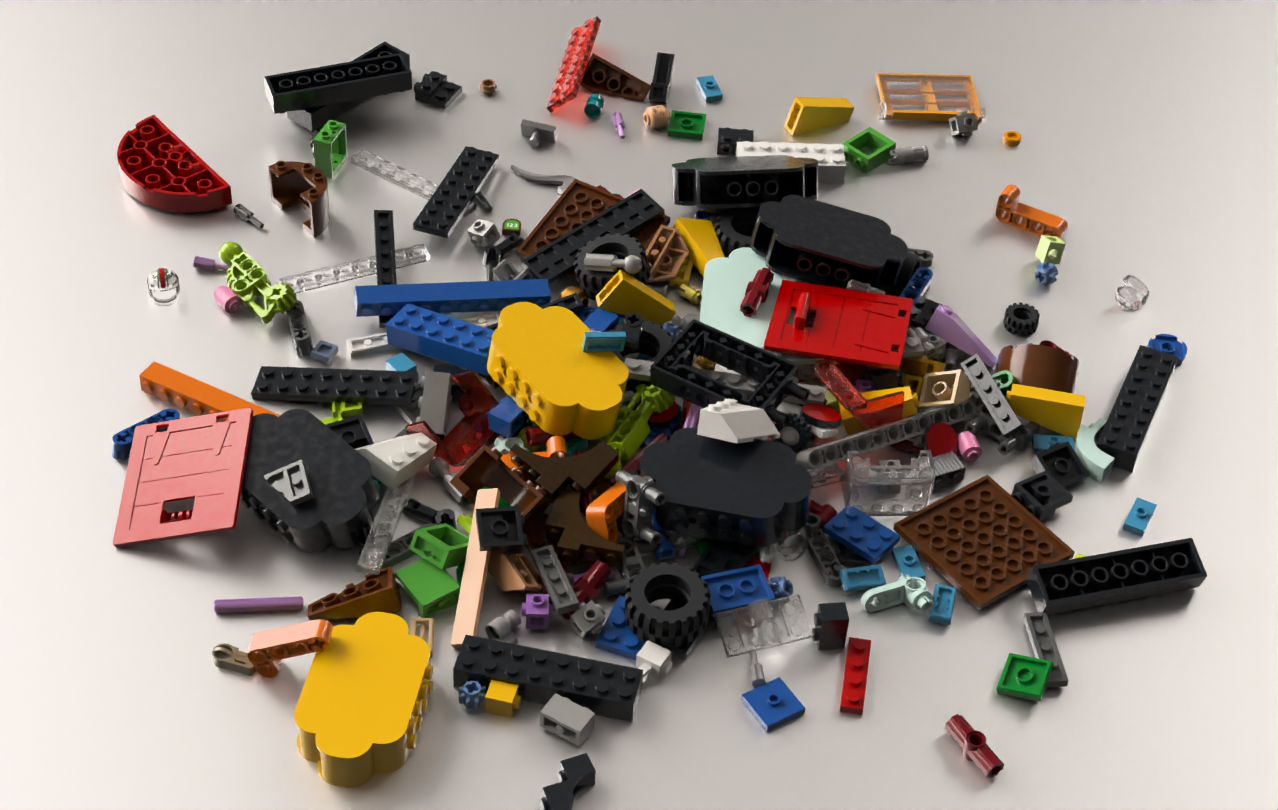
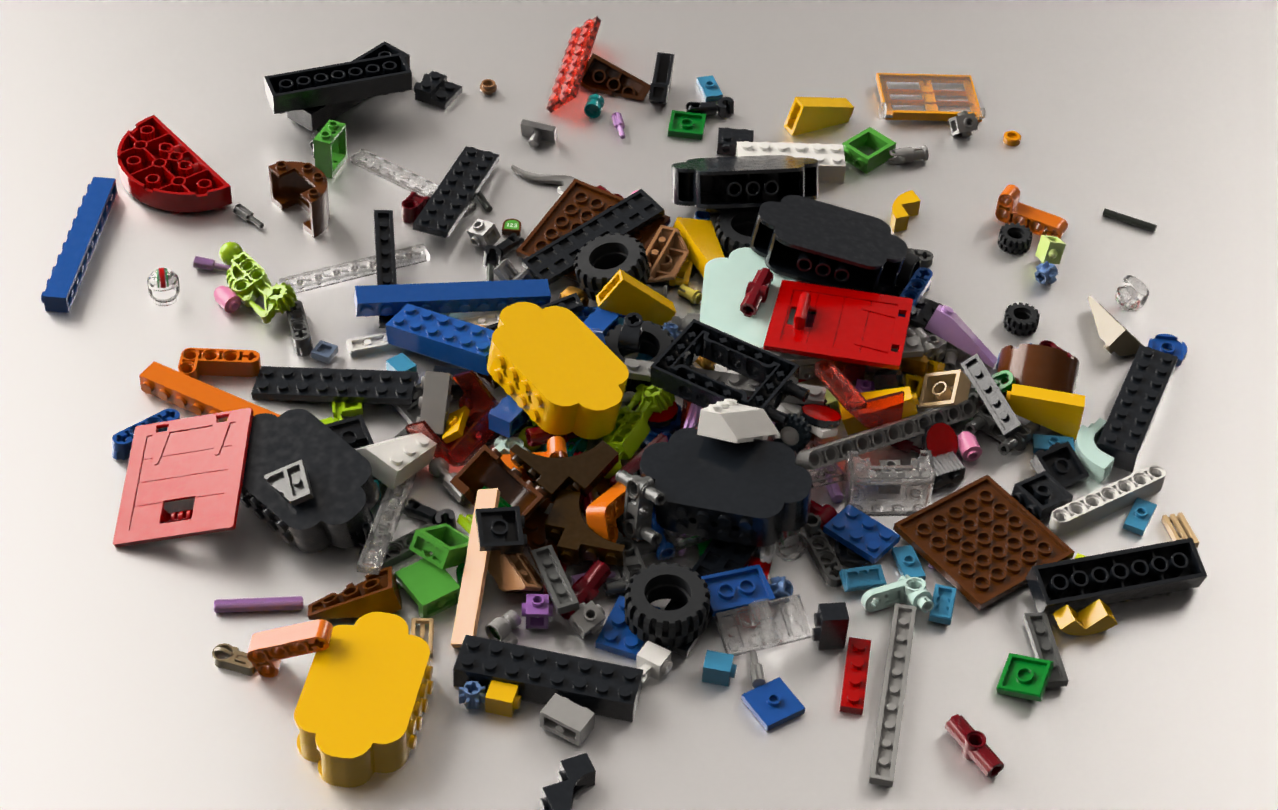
dark azure plate [582,332,626,352] -> none
light grey piece [584,253,642,274] -> none
light nougat head [643,105,671,129] -> none
light grey axle [847,279,885,295] -> none
none -> blue brick [41,177,118,313]
none -> orange beam [178,348,261,380]
none -> dark red piece [402,191,430,224]
none -> yellow plate [442,406,470,444]
none -> black piece [686,97,734,118]
none -> dark azure brick [702,650,737,686]
none -> lavender axle [823,468,844,504]
none -> light grey plate [869,603,917,787]
none -> yellow brick [890,190,921,233]
none -> black tyre [998,223,1033,255]
none -> white beam [1048,465,1166,537]
none -> yellow brick [1053,599,1118,636]
none -> wedge [1088,295,1144,357]
none -> pearl dark grey bar [1103,208,1157,232]
none -> tan tile [1161,512,1199,548]

